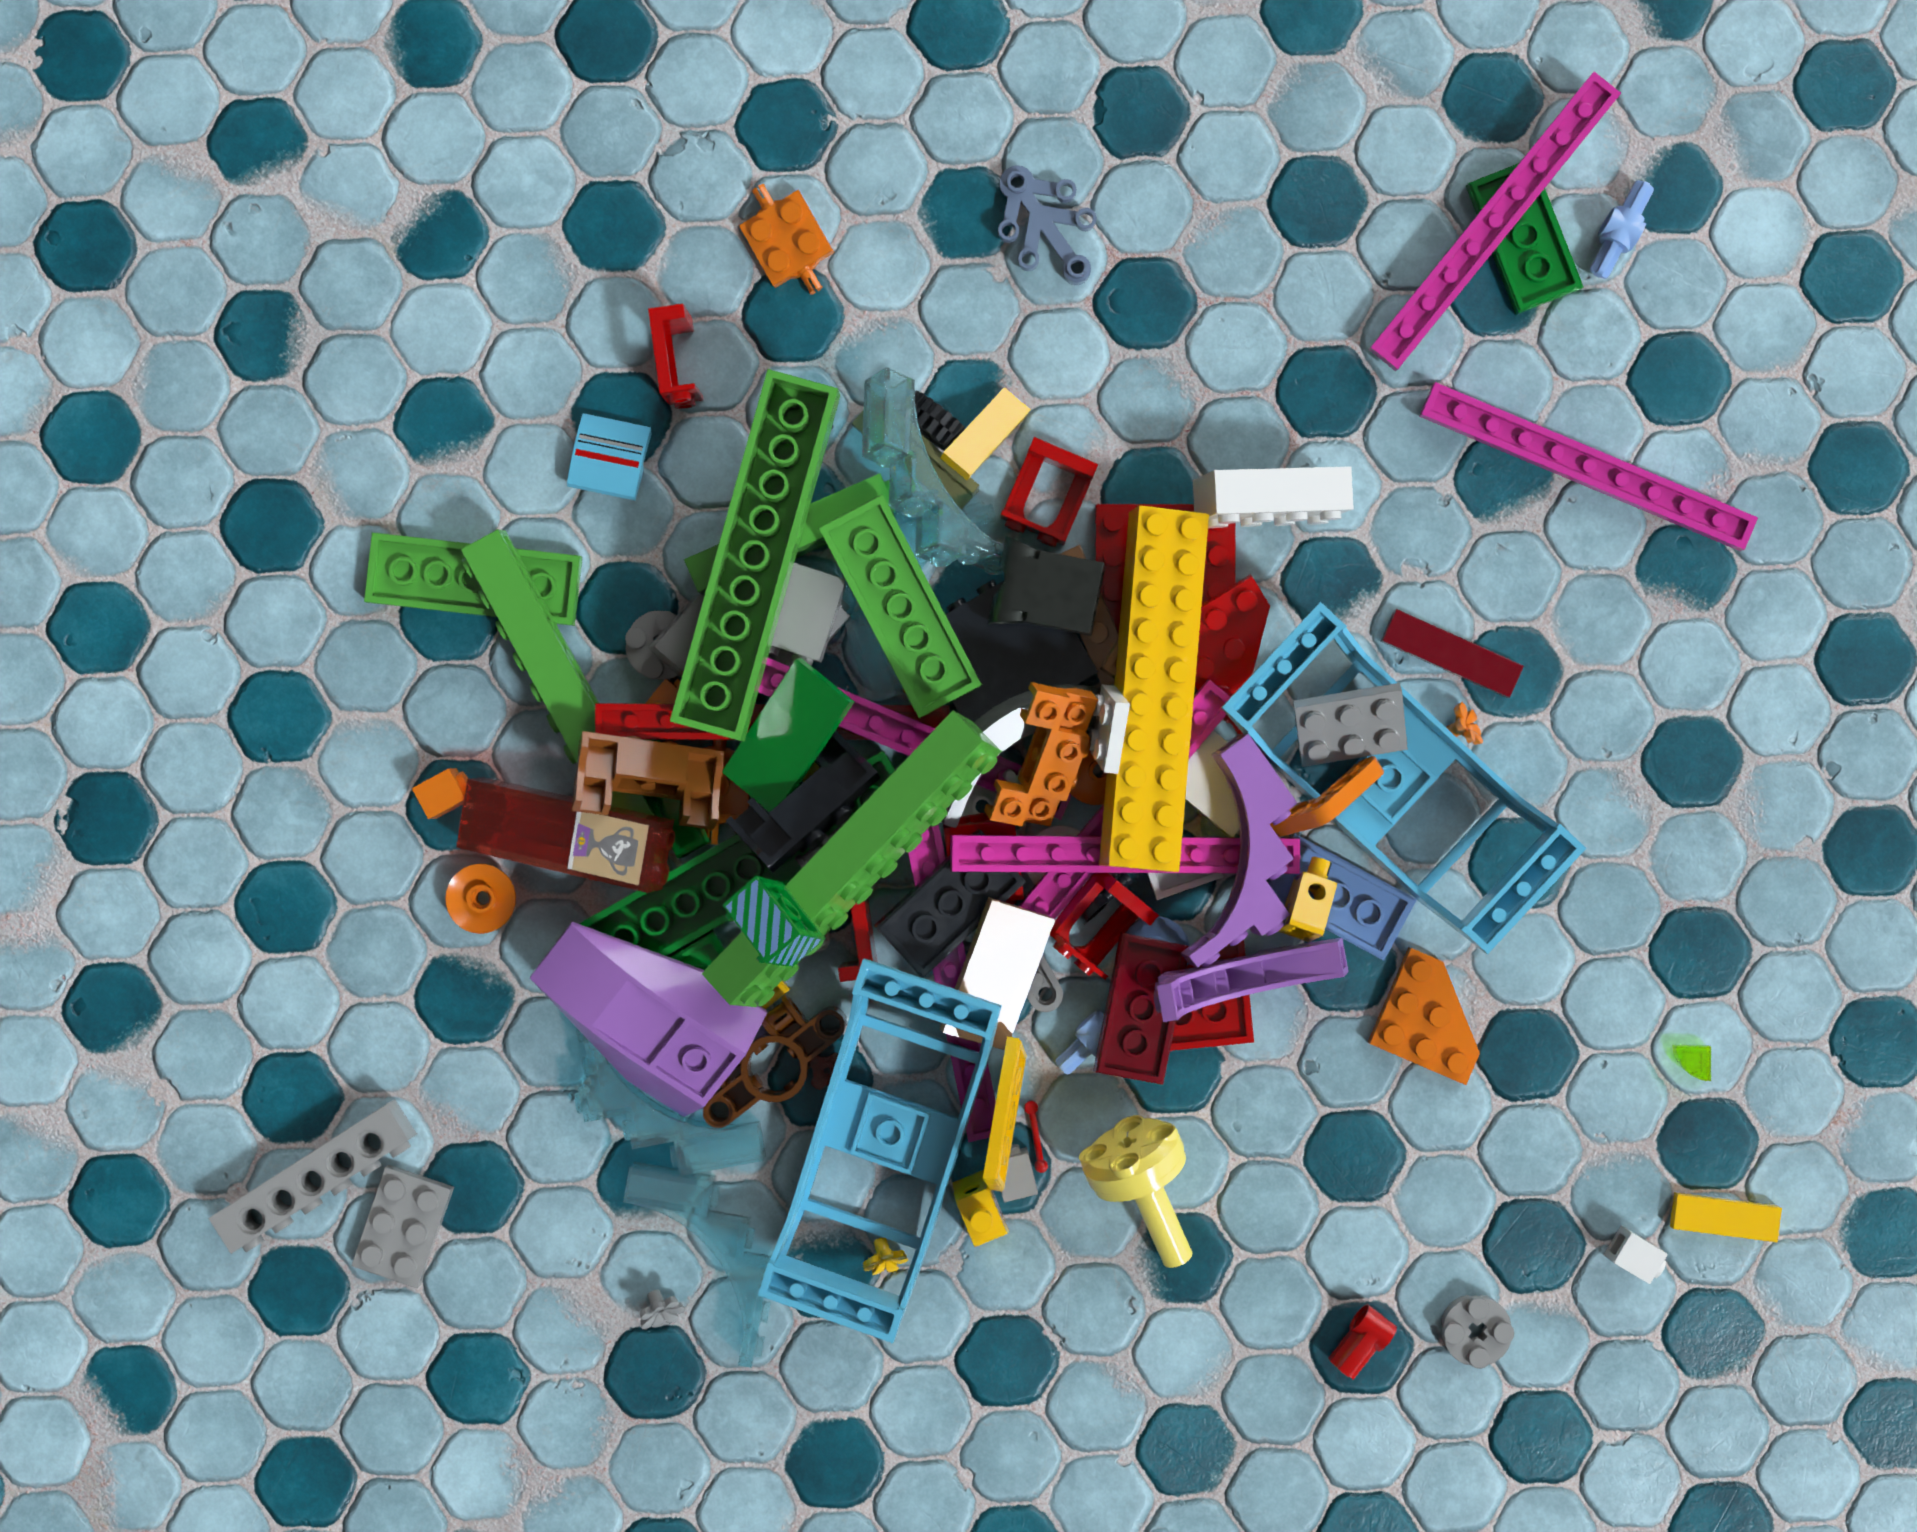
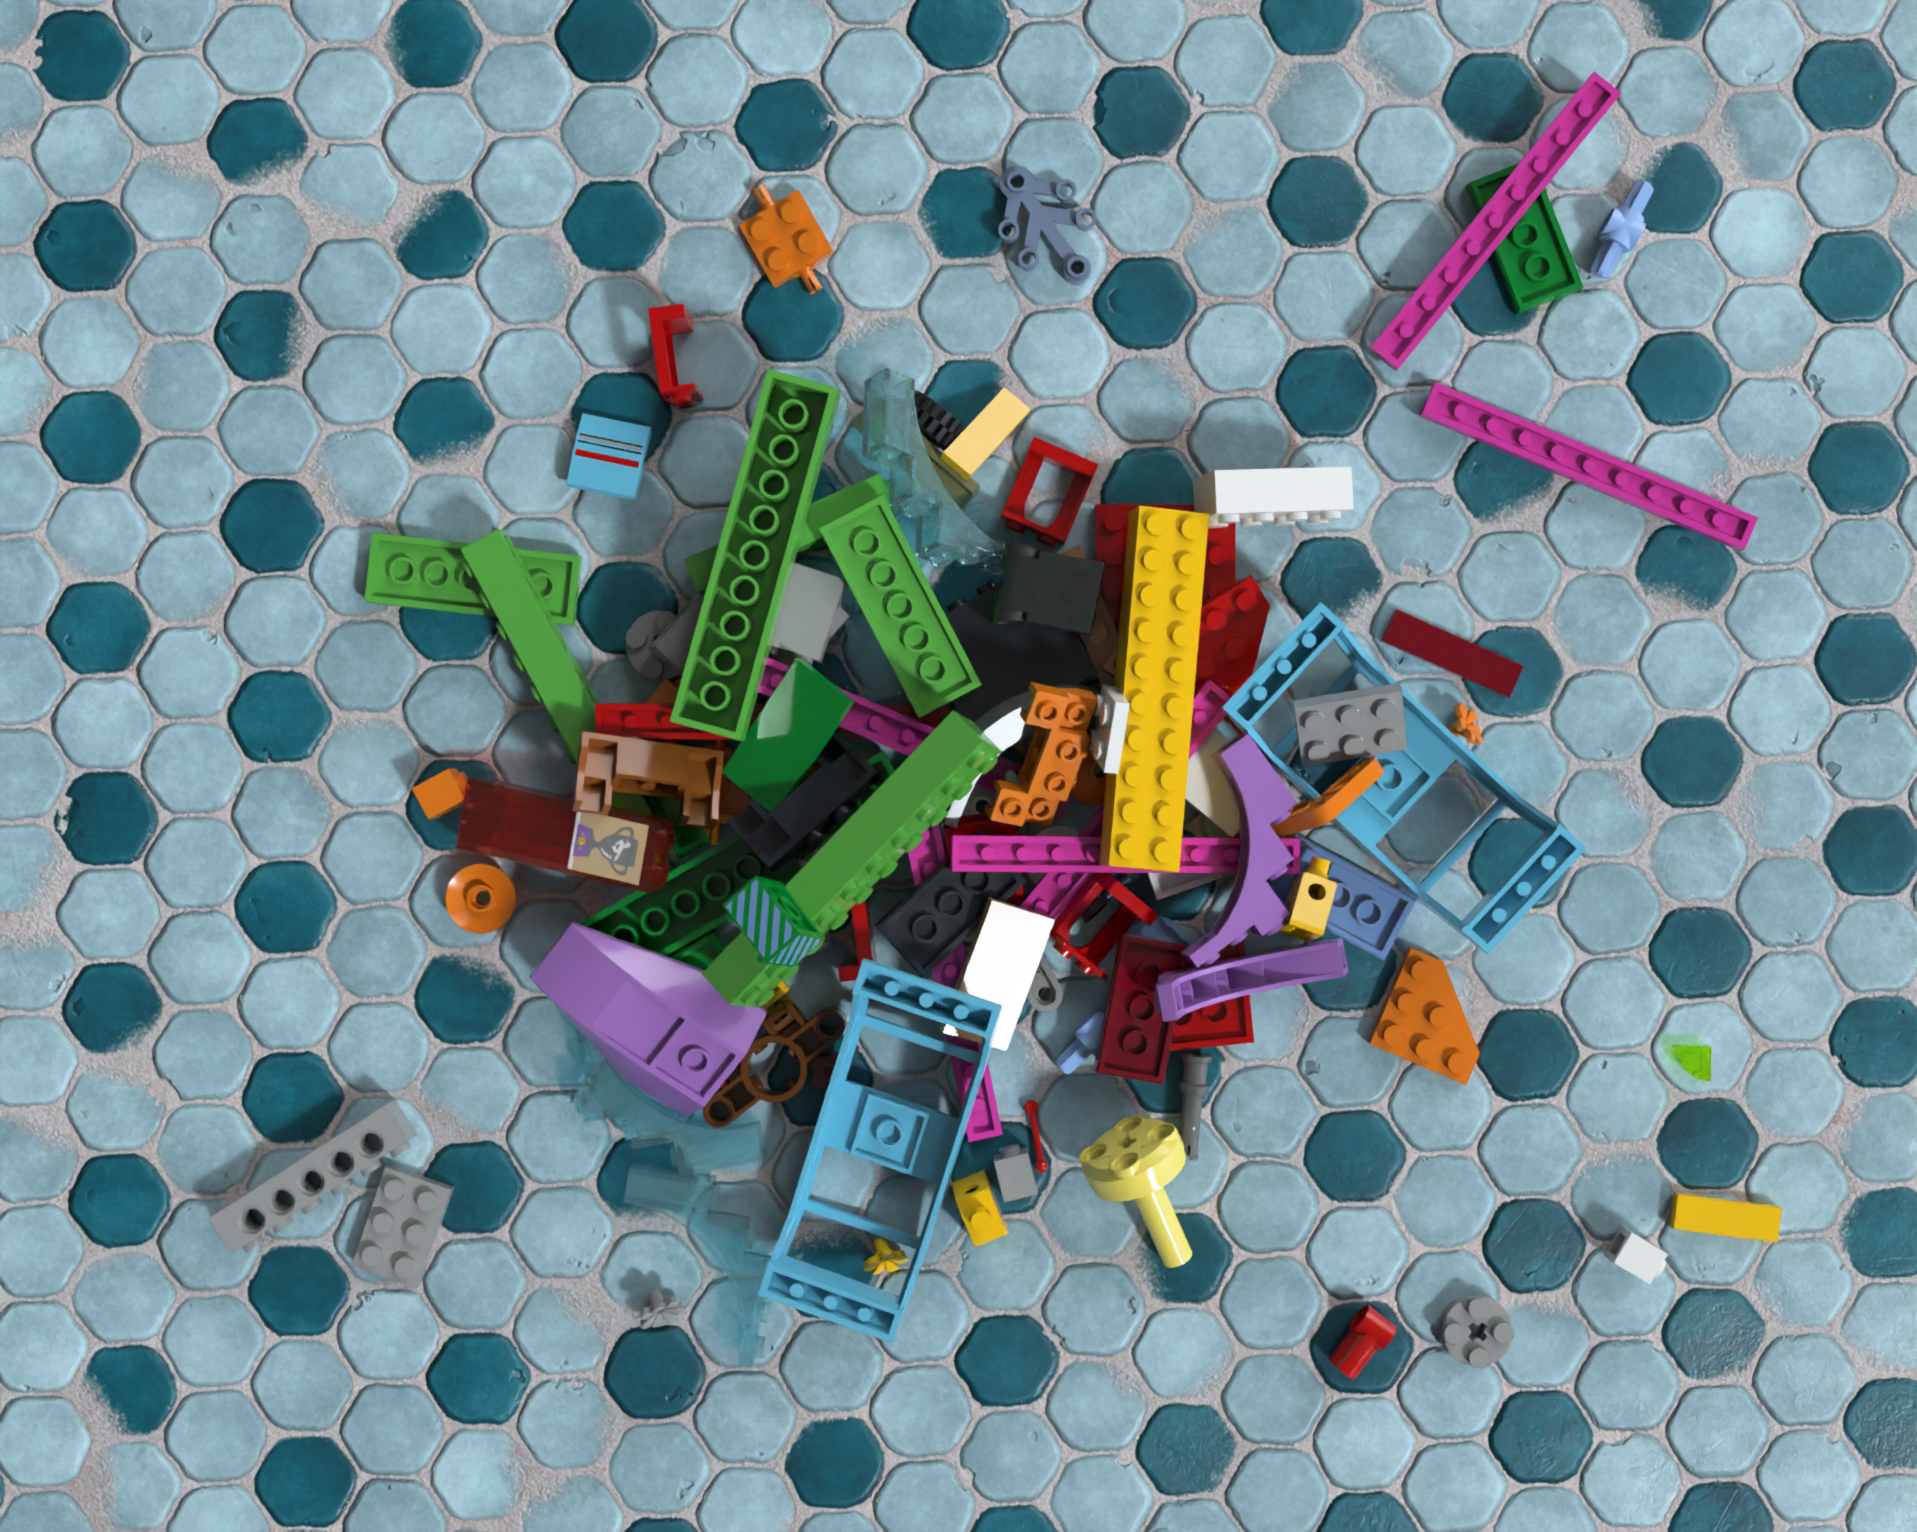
yellow tile [983,1036,1027,1192] -> none
none -> dark grey pin [1178,1051,1212,1160]

